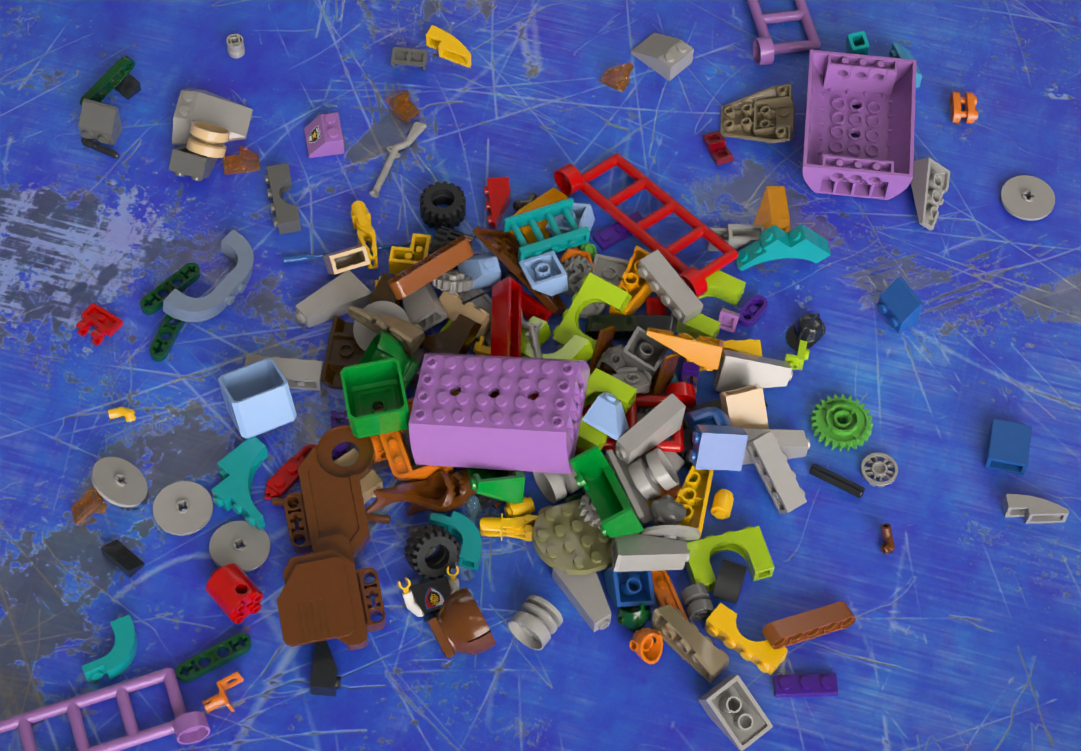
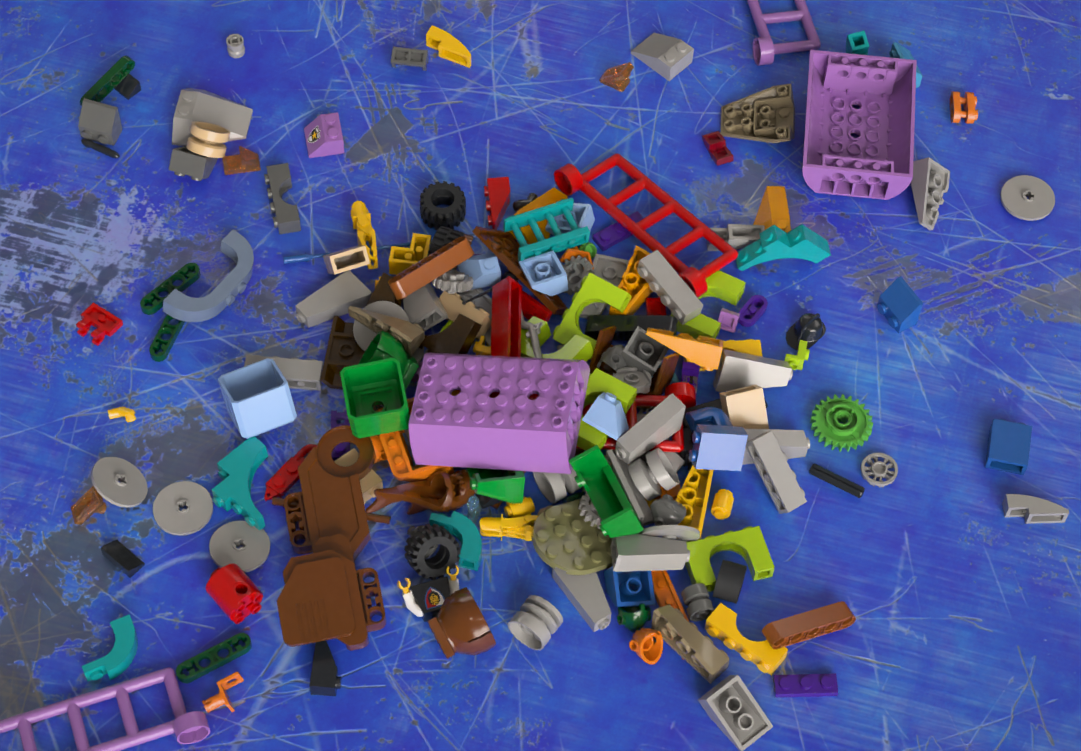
light grey piece [369,122,427,198] -> none
clear orange slope [385,90,419,122] -> none
reddish brown arm [880,523,895,555] -> none

